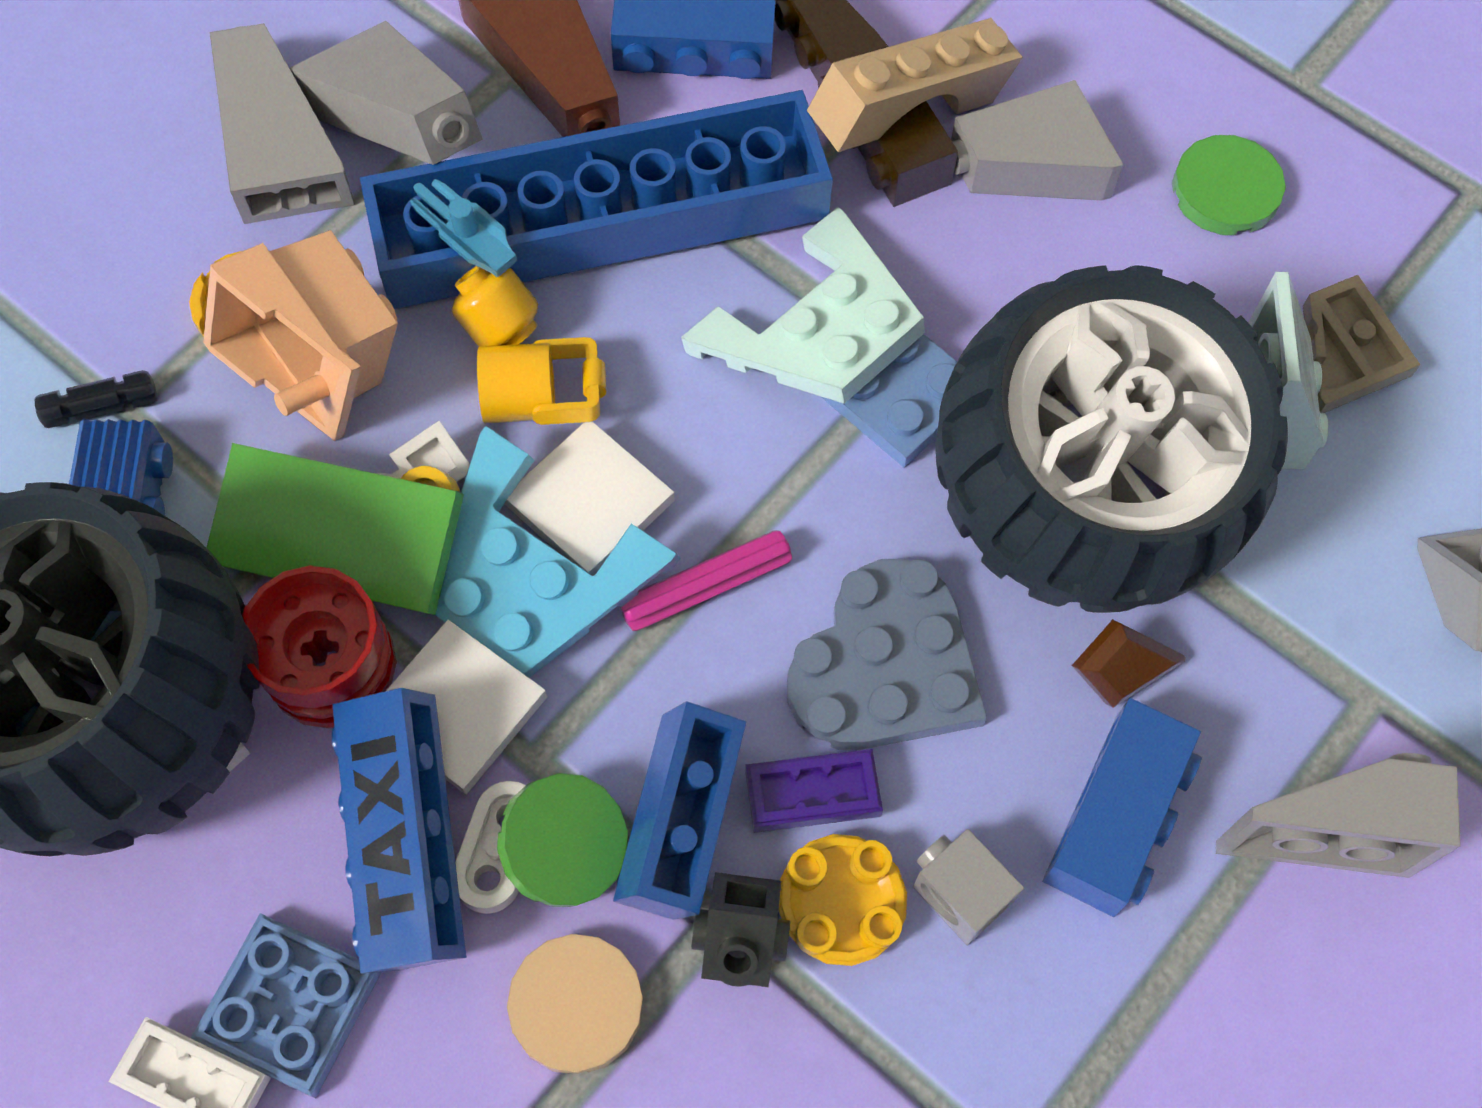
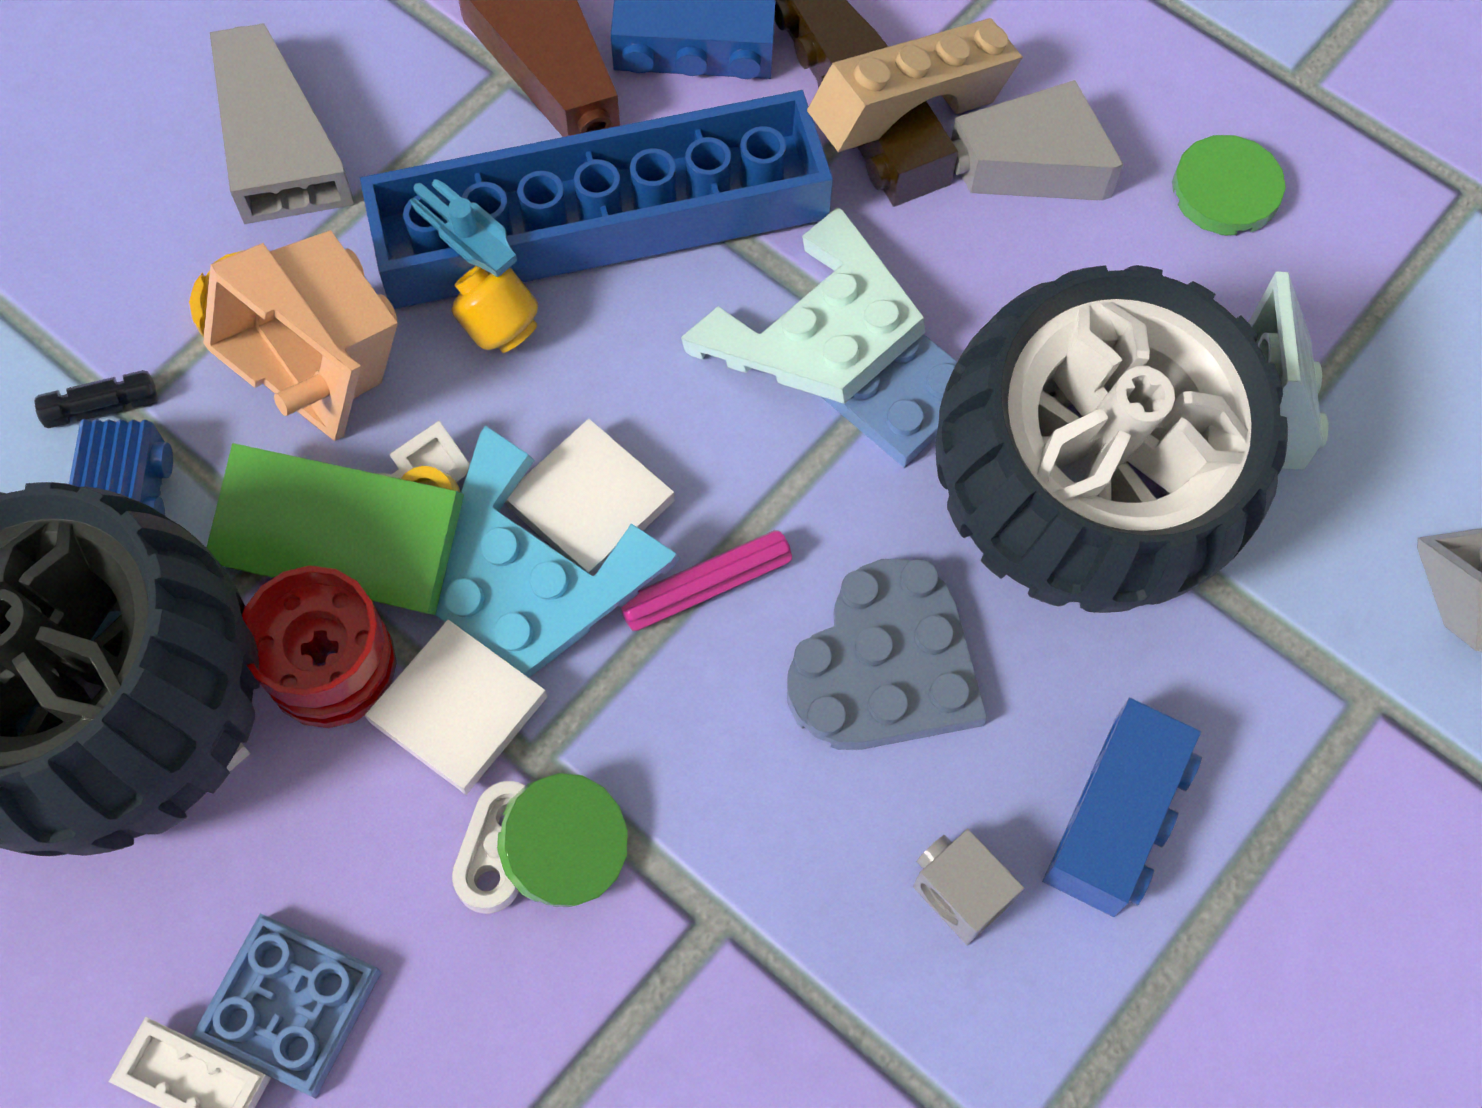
light grey slope [290,21,483,165] -> none
blue brick [332,688,467,974] -> none
yellow piece [477,337,607,425] -> none
tan tile [507,934,643,1074] -> none
blue brick [613,701,747,920] -> none
pearl dark grey brick [691,872,790,987] -> none
dark purple plate [745,749,883,833] -> none
yellow dish [779,834,907,966] -> none
reddish brown piece [1071,619,1186,708] -> none
light grey slope [1216,753,1460,878] -> none
dark tan wing [1303,275,1420,413] -> none

